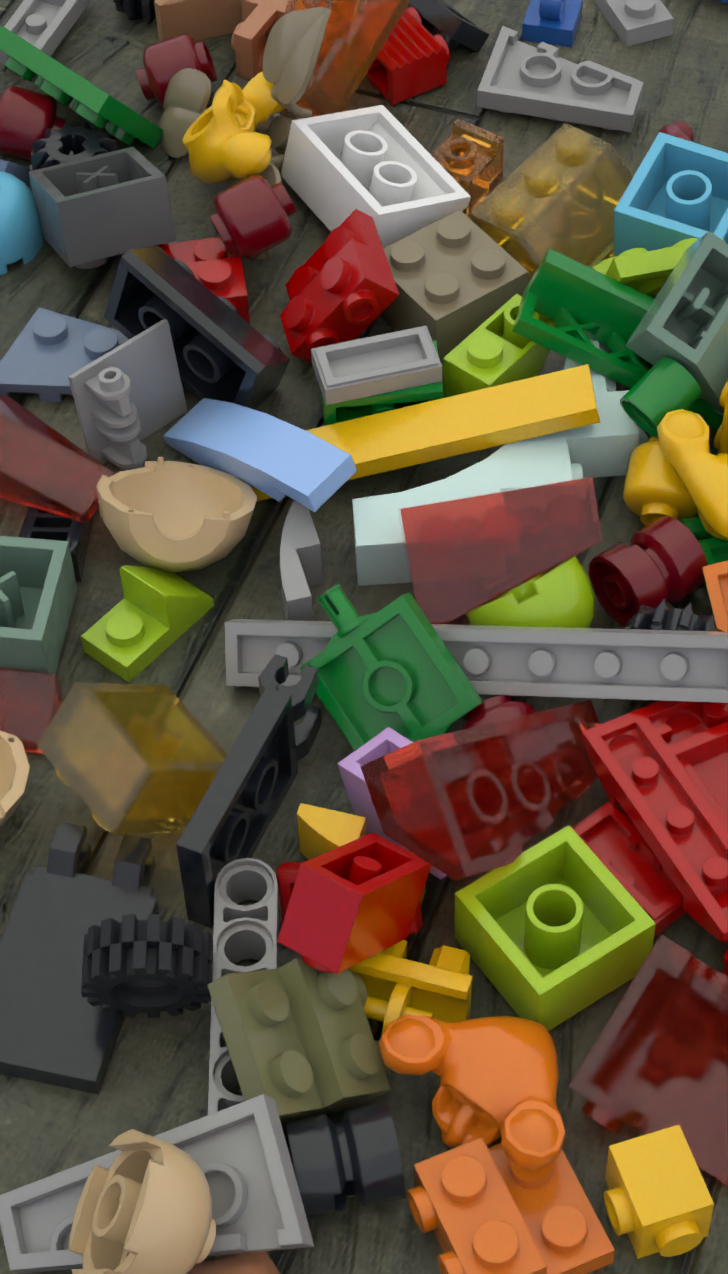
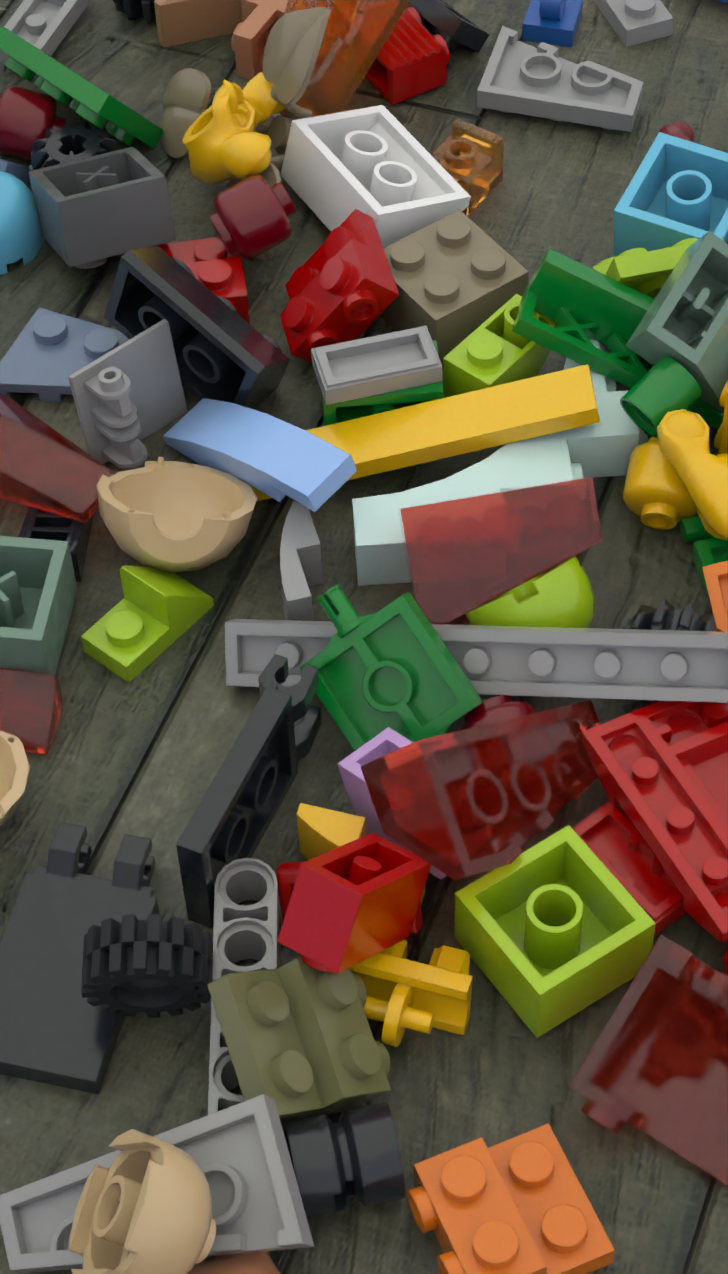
clear yellow brick [37,682,228,835] -> none
dark red head [136,33,218,108] -> none
orange head [378,1015,566,1171] -> none
clear yellow slope [470,123,633,283] -> none
dark red wheel [589,516,708,627] -> none
yellow brick [604,1124,714,1259] -> none

